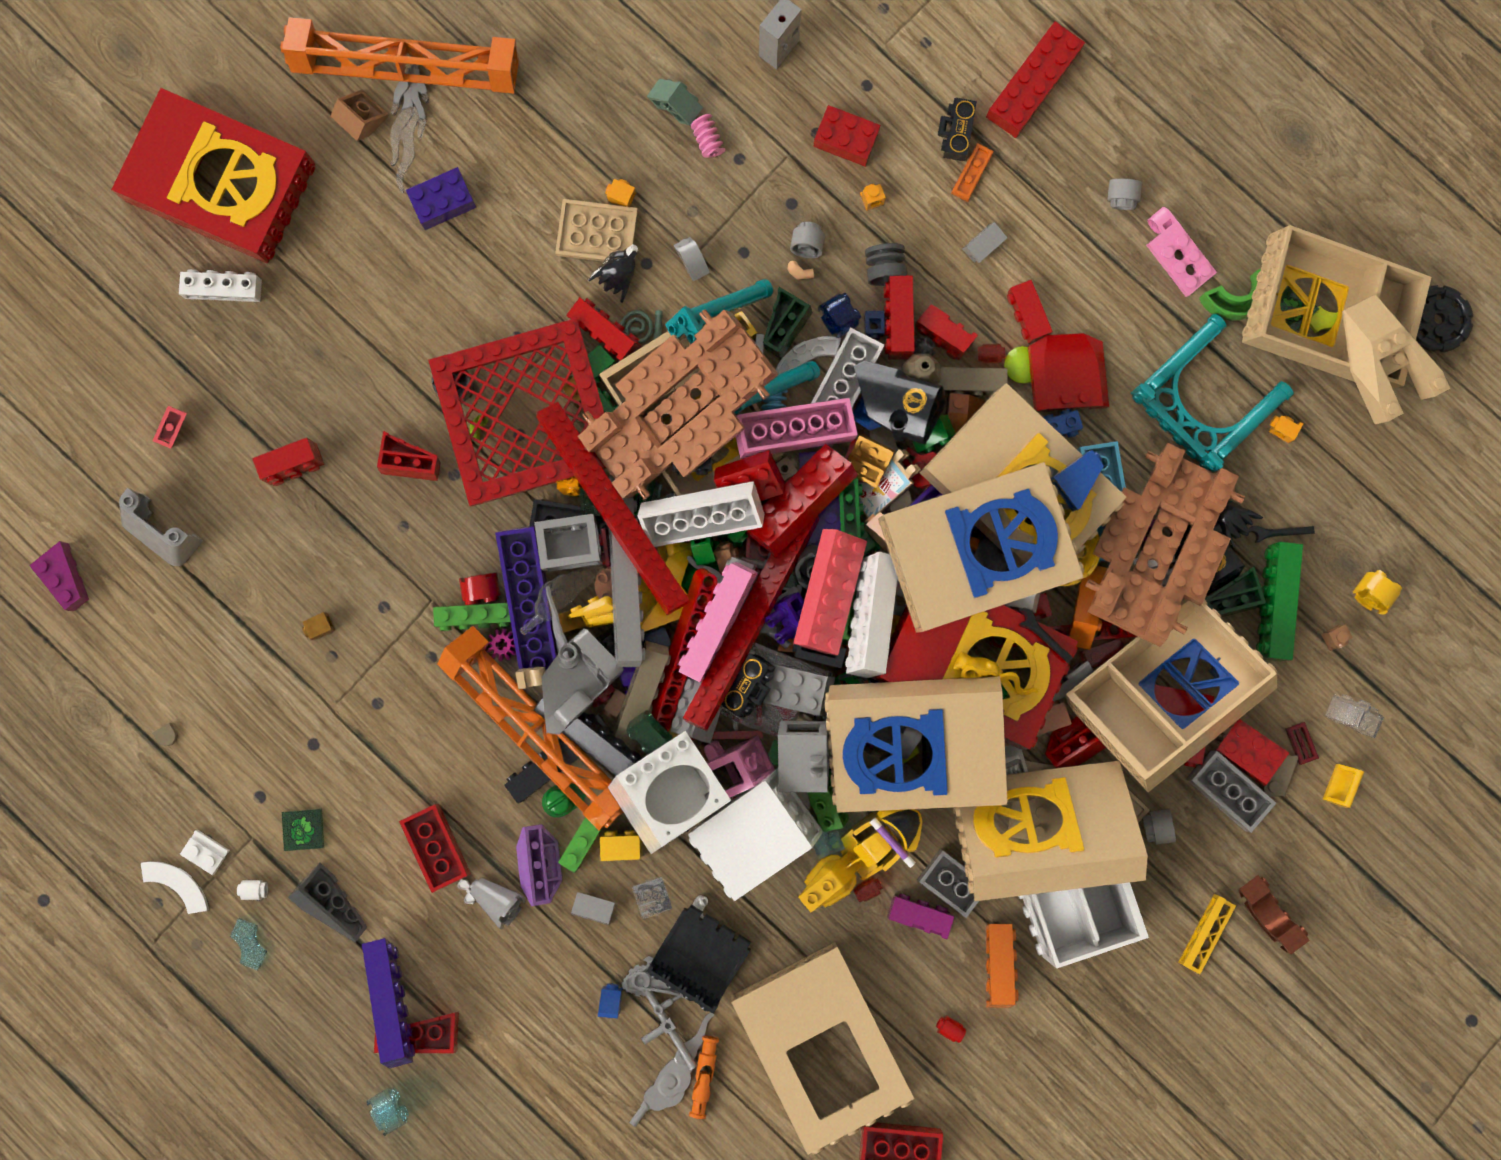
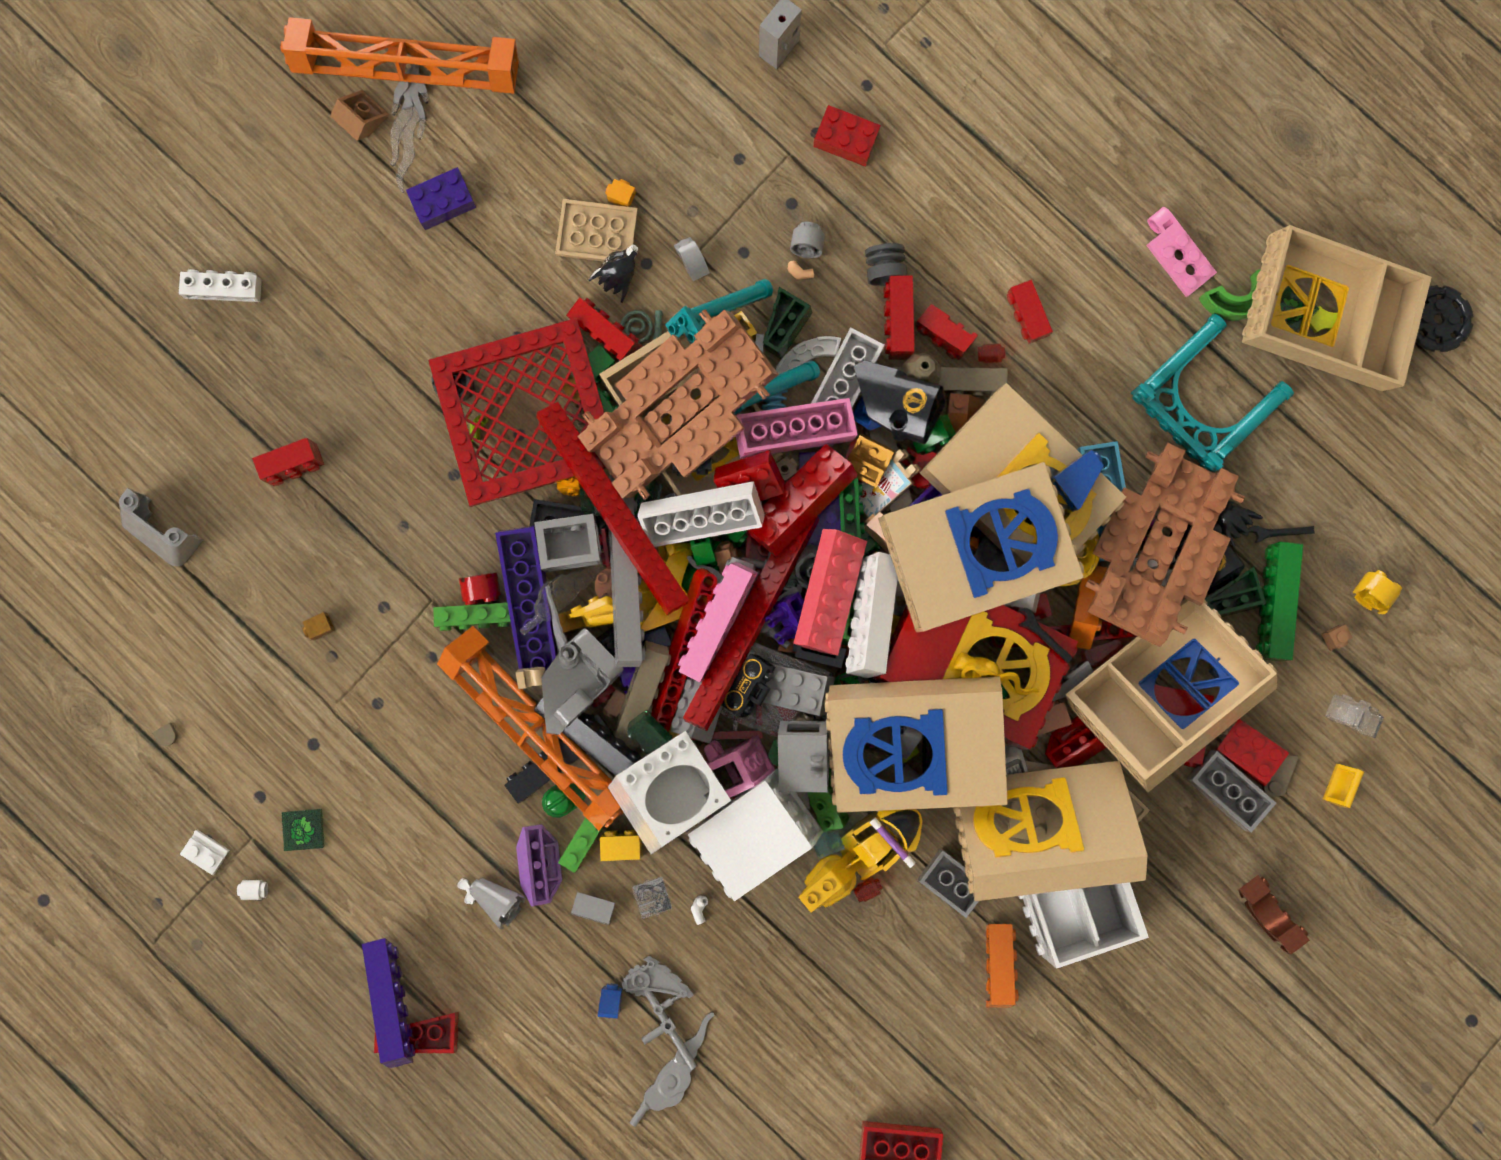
magenta wedge [29,541,89,611] -> none
red panel [111,88,316,264] -> none
white tile [141,862,209,914] -> none
coral brick [153,405,187,449] -> none
clear light blue tile [230,918,267,971] -> none
dark grey wedge [288,863,367,942] -> none
clear light blue brick [366,1088,409,1136] -> none
red wedge [377,431,441,481] -> none
red brick [399,803,471,893] -> none
dark pink gear [487,628,516,661] -> none
black hinge [646,904,751,1014] -> none
sand green brick [647,79,703,126] -> none
orange piece [689,1035,719,1119] -> none
bright pink piece [691,114,725,158] -> none
tan panel [731,942,914,1155] -> none
clear blue brick [818,293,861,338] -> none
light orange brick [860,184,886,211] -> none
dark blue brick [864,311,885,340] -> none
magenta wedge [887,893,954,939] -> none
dark grey gear [913,336,936,356] -> none
red brick [936,1015,967,1043] -> none
black piece [937,98,977,162] -> none
orange tile [951,143,994,202] -> none
light grey hinge [962,222,1007,263] -> none
red brick [986,21,1085,138] -> none
lime dish [1004,346,1031,384] -> none
red wedge [1028,333,1109,412] -> none
blue brick [1043,409,1083,438] -> none
light grey piece [1107,179,1142,210] -> none
light grey piece [1143,809,1176,845] -> none
yellow fence [1178,894,1236,974] -> none
light orange brick [1269,415,1303,443] -> none
dark red tile [1285,722,1319,765] -> none
tan wedge [1342,294,1450,424] -> none

